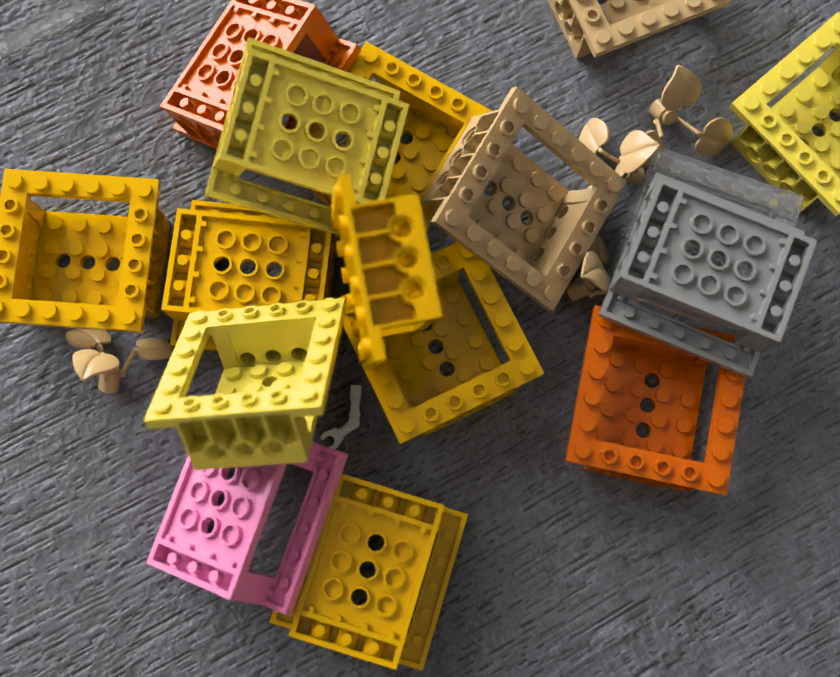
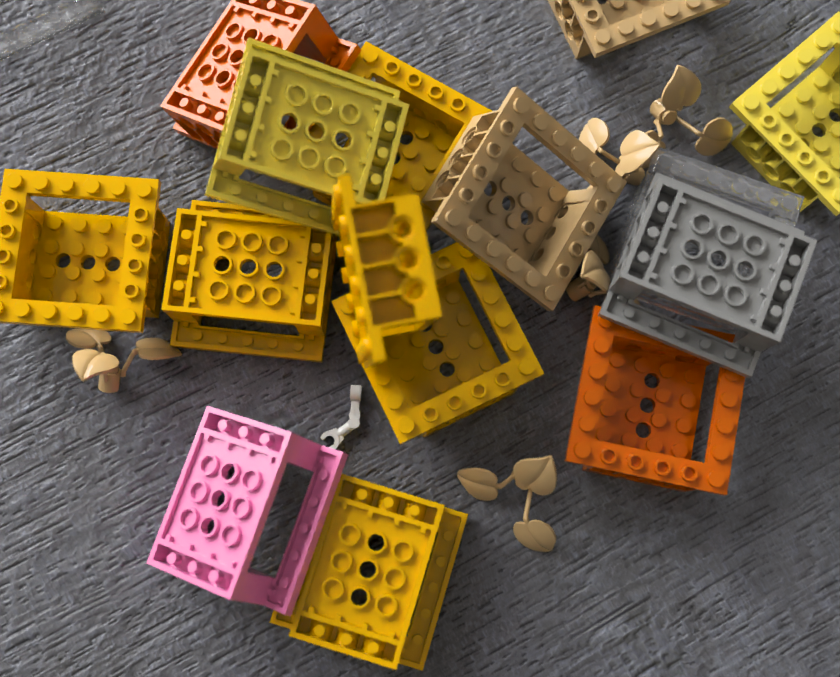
light yellow plate [144,298,347,470] -> none
none -> tan plant [457,455,557,552]

